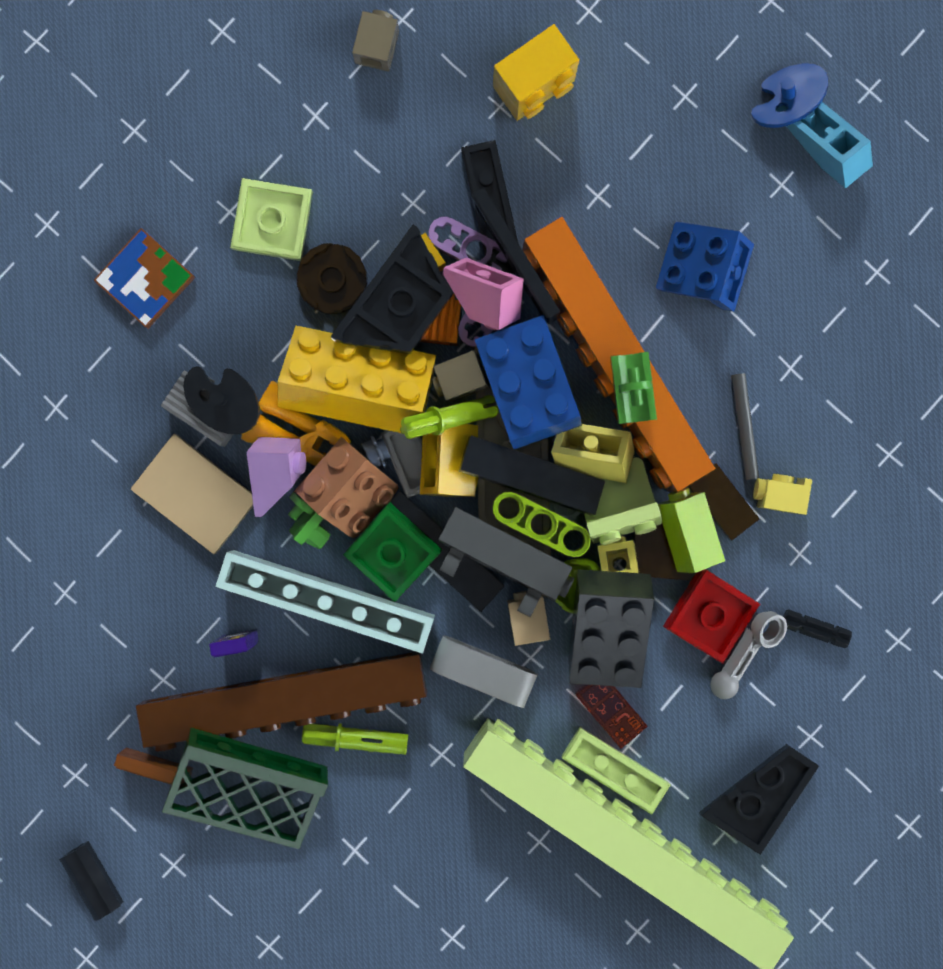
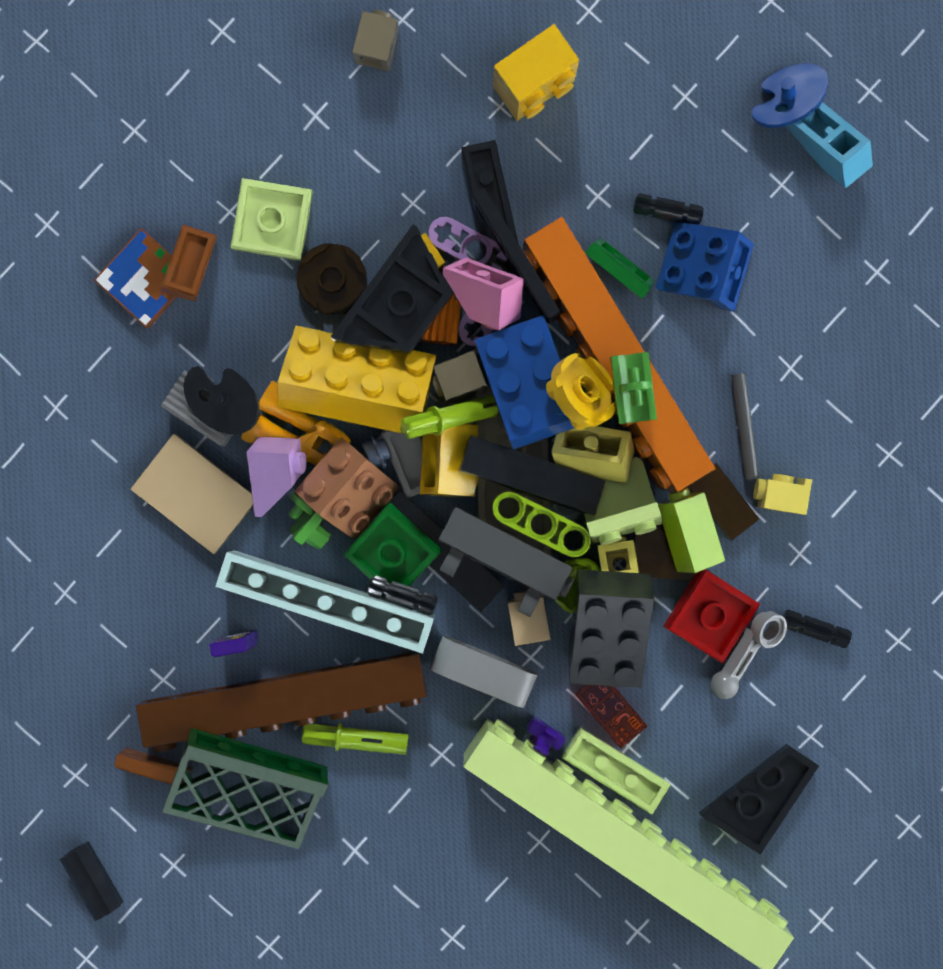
none -> dark orange tile [161,224,217,302]
none -> black axle [367,576,438,615]
none -> dark purple plate [526,715,566,757]
none -> yellow plate [546,353,616,430]
none -> green tile [585,238,655,299]
none -> black axle [633,193,704,225]

